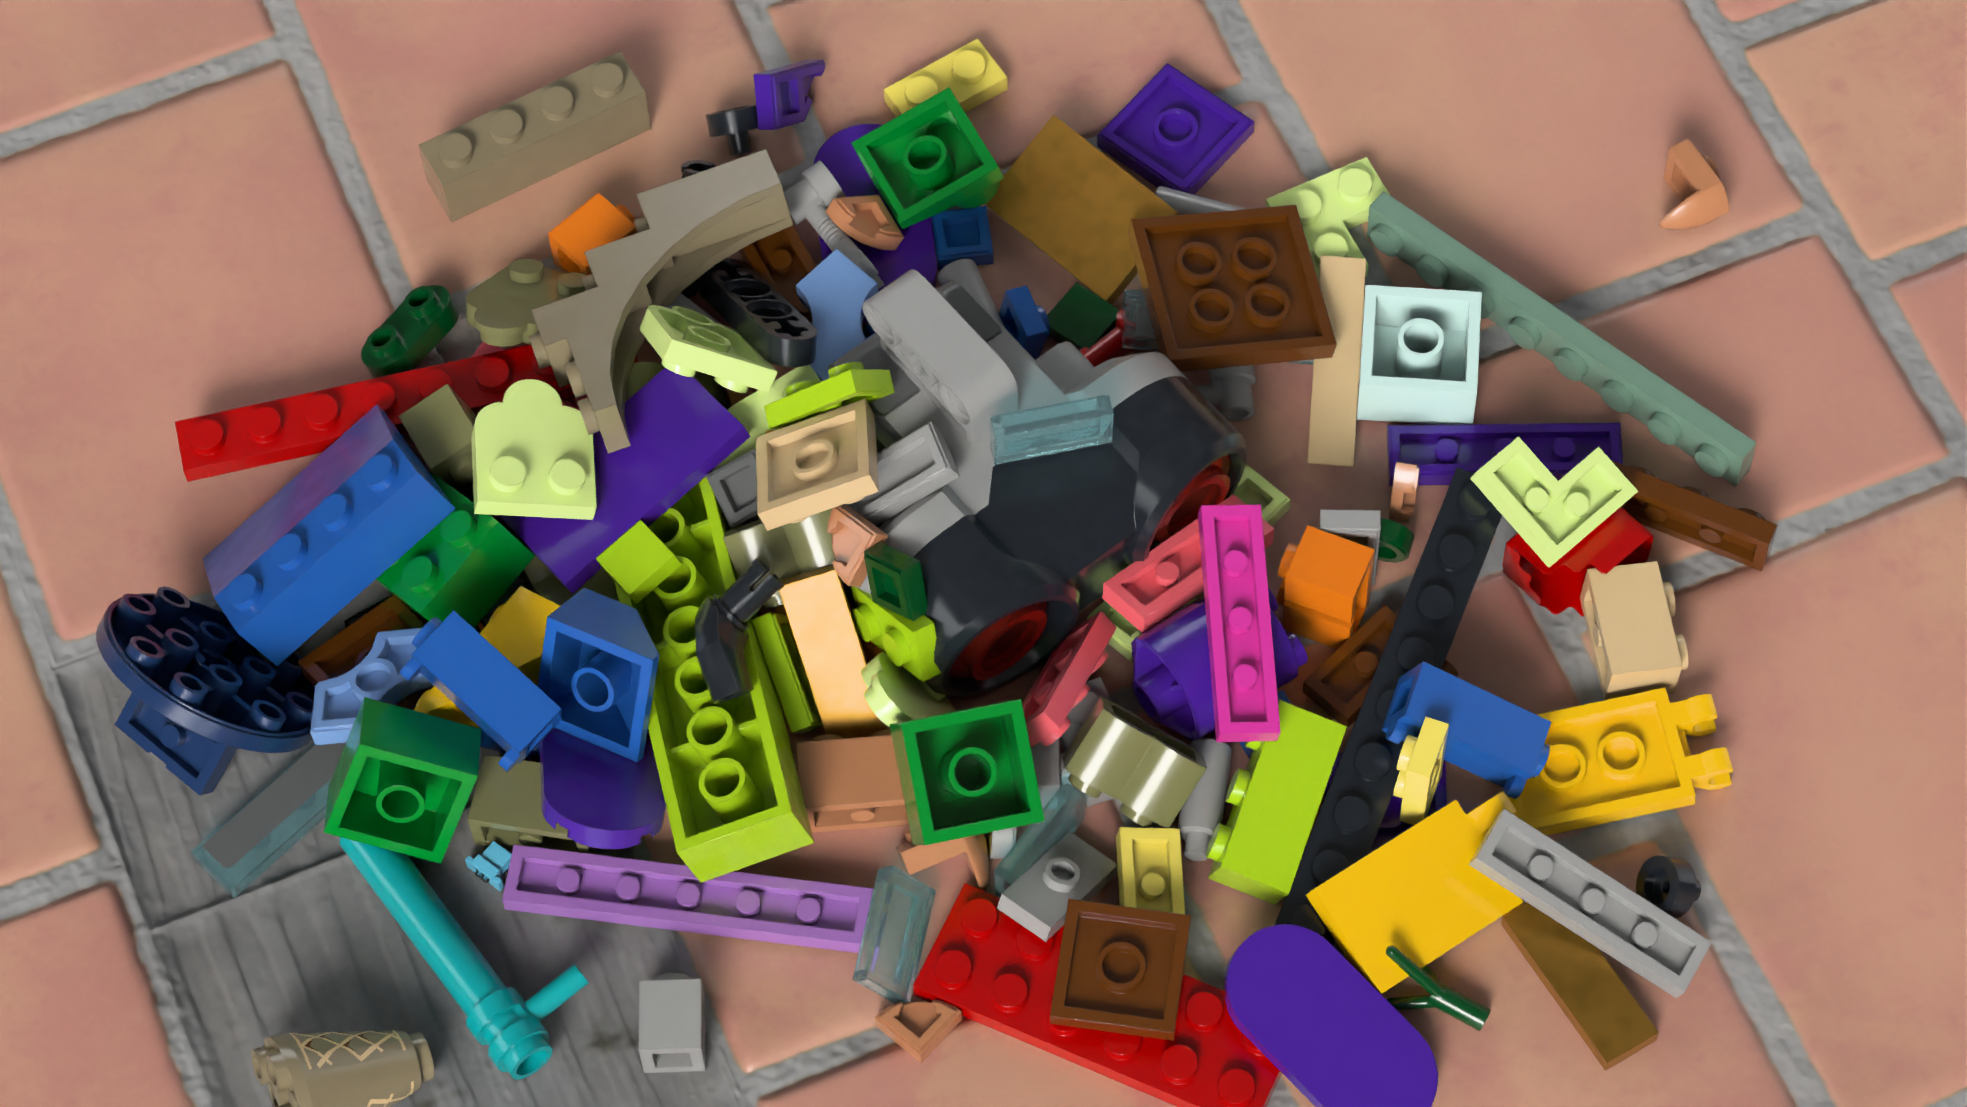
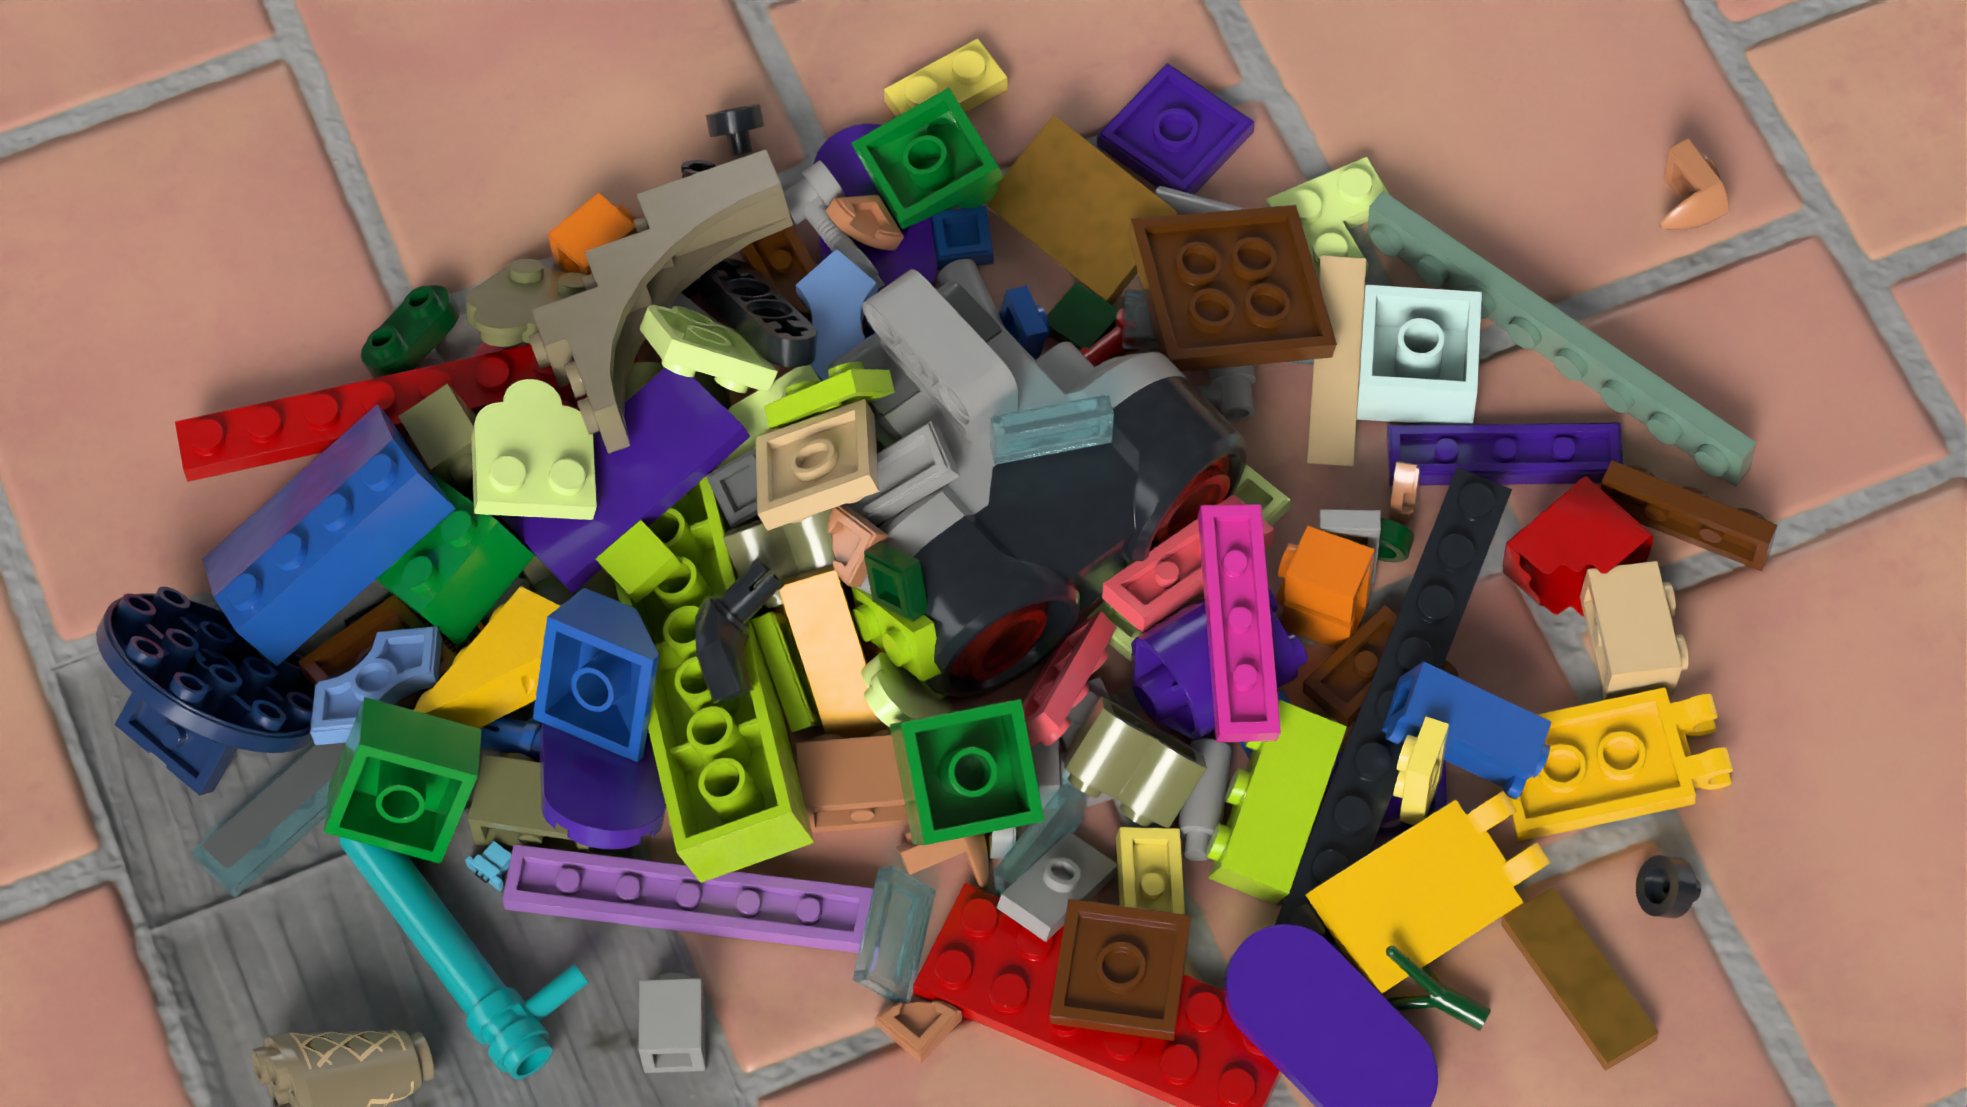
blue brick [399,610,562,772] -> none
dark tan brick [419,51,651,222] -> none
dark purple tile [754,59,825,130] -> none
light grey plate [1468,809,1712,998] -> none
yellowish green plate [1470,436,1638,568] -> none

